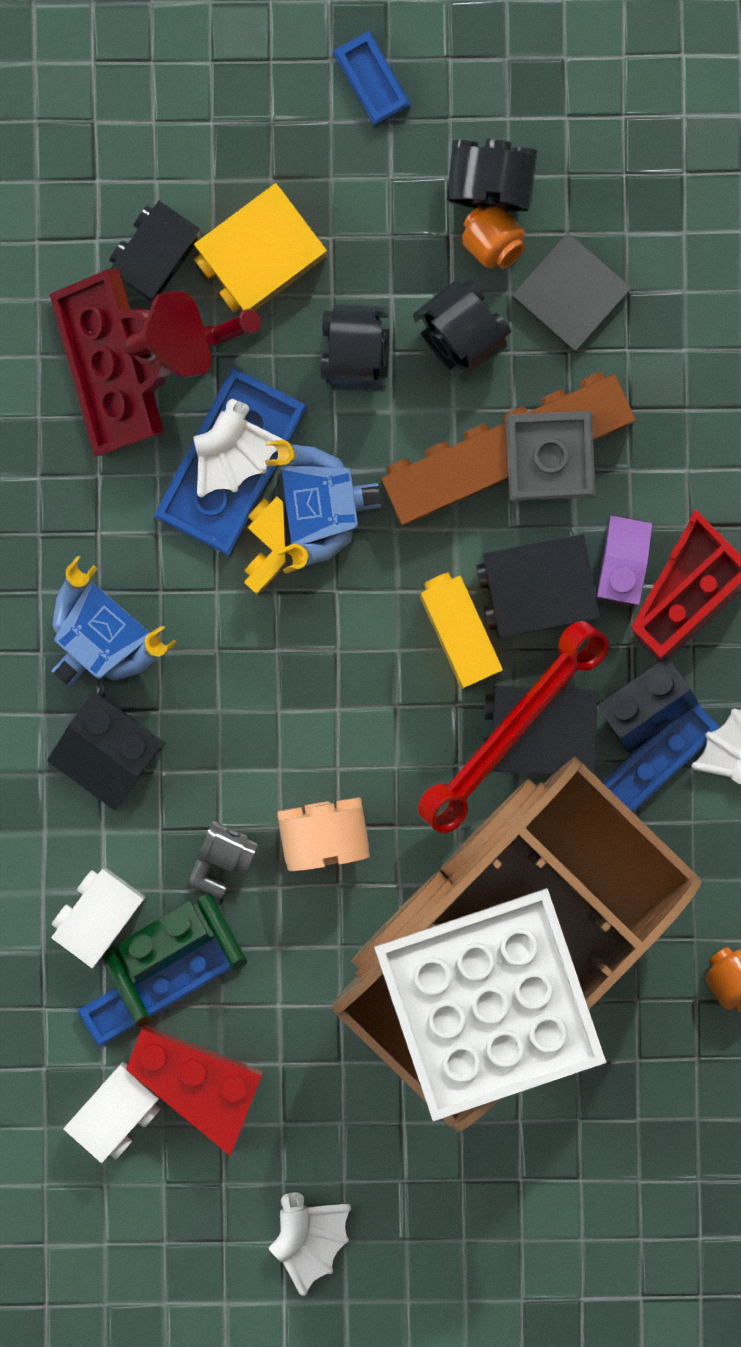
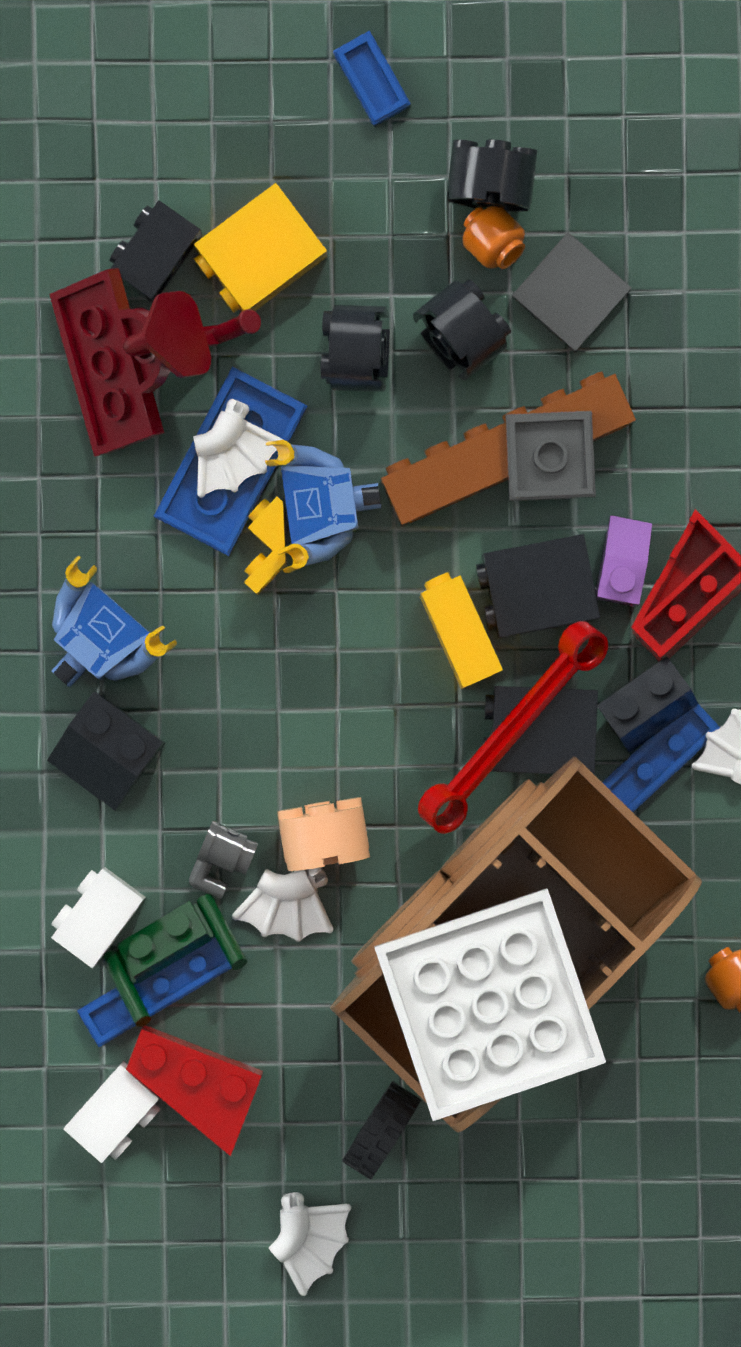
none -> white arm [232,867,333,942]
none -> black tyre [342,1081,421,1180]

